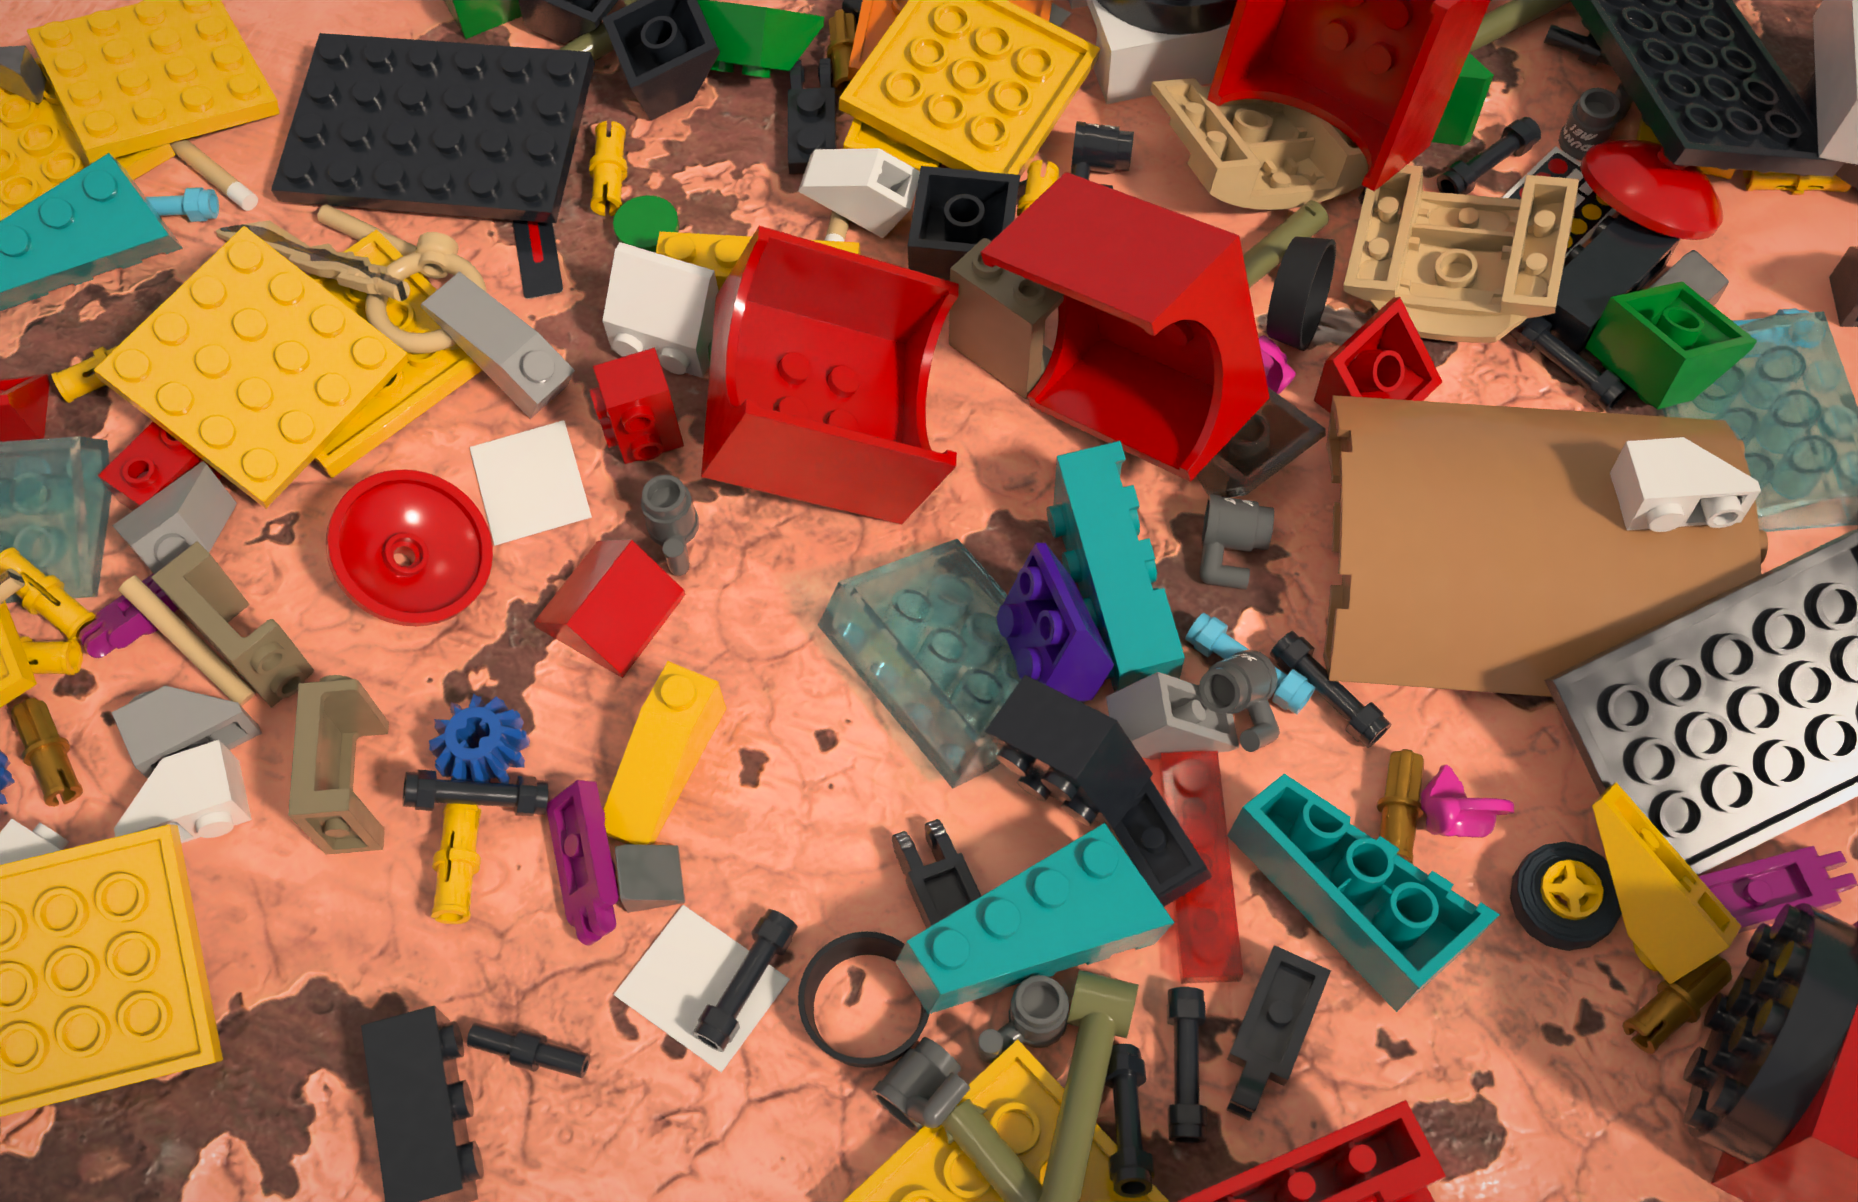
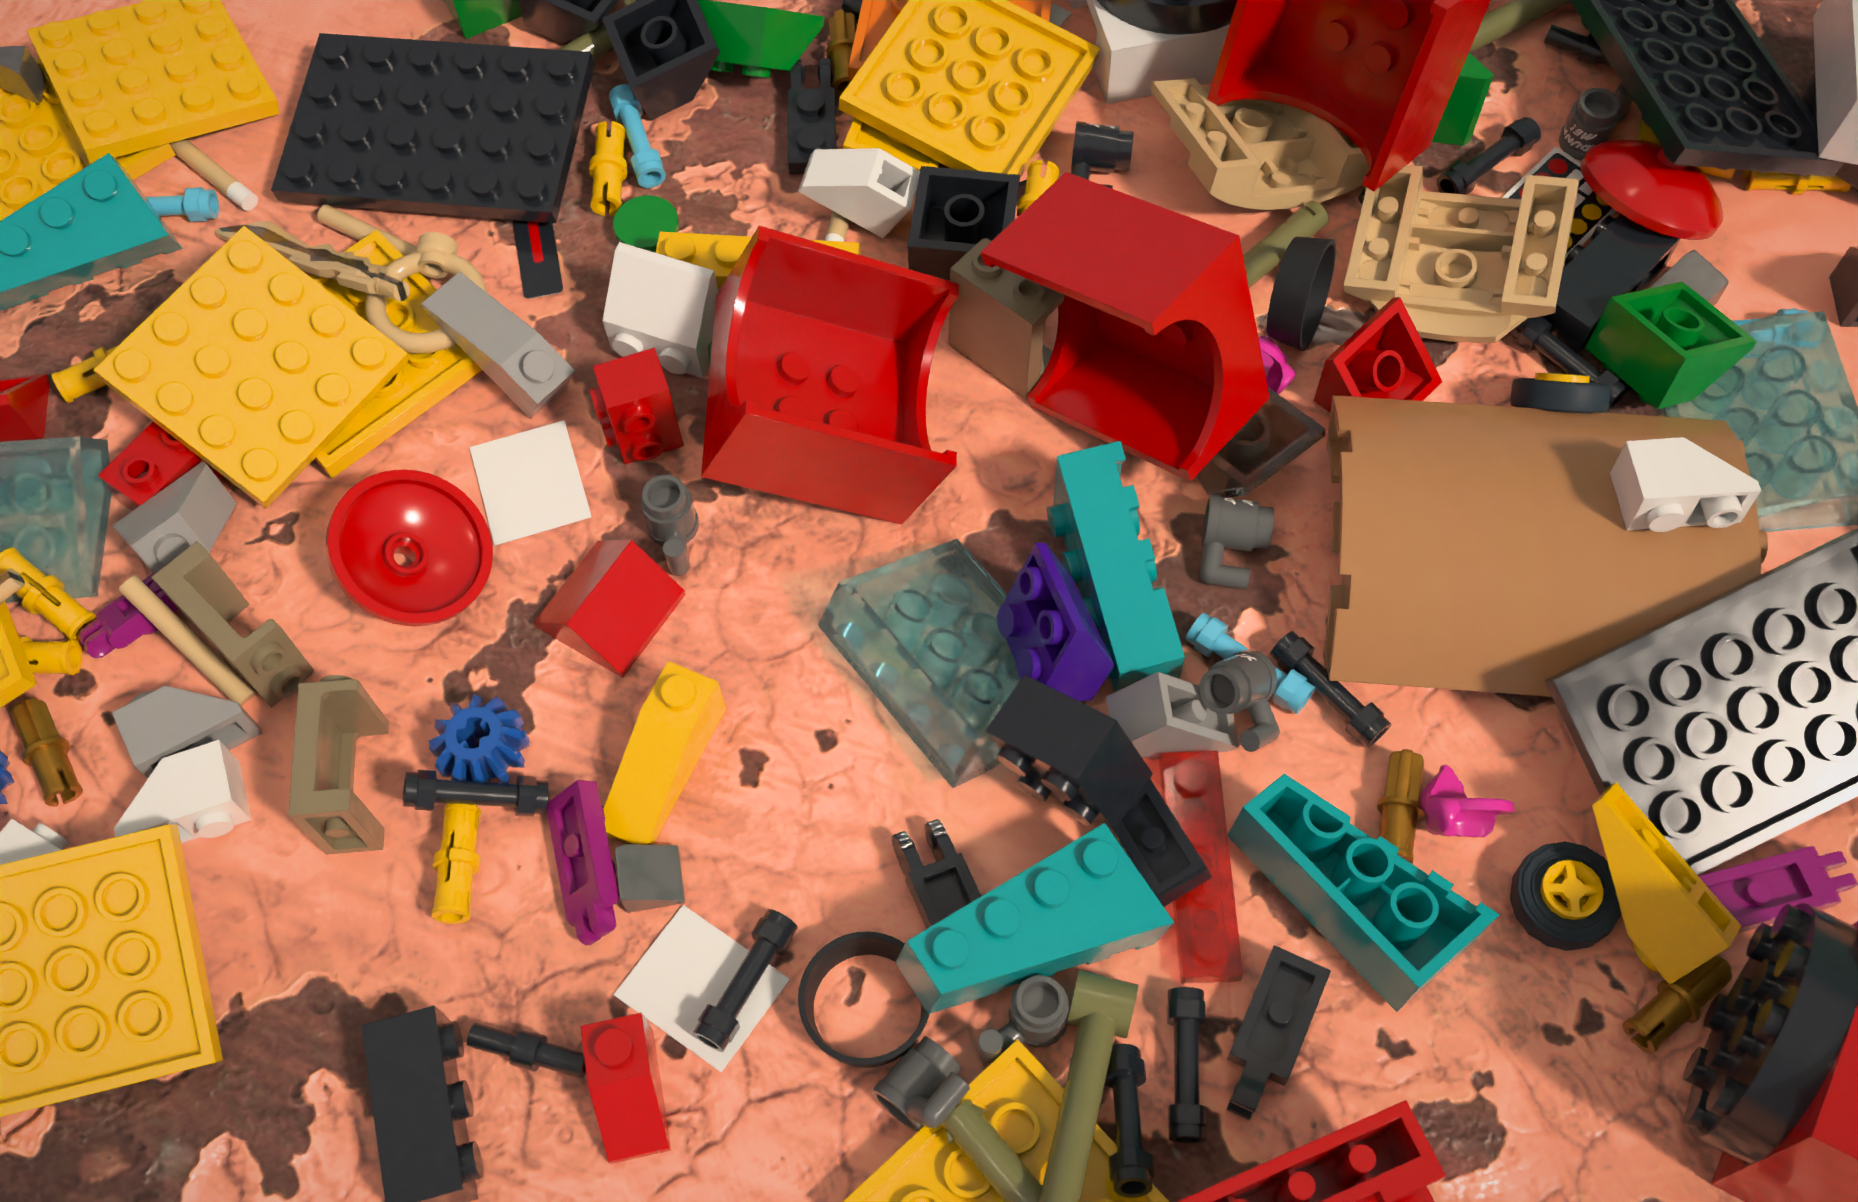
none -> red slope [580,1012,671,1164]
none -> medium azure bar [609,84,666,188]
none -> black wheel [1510,372,1610,413]

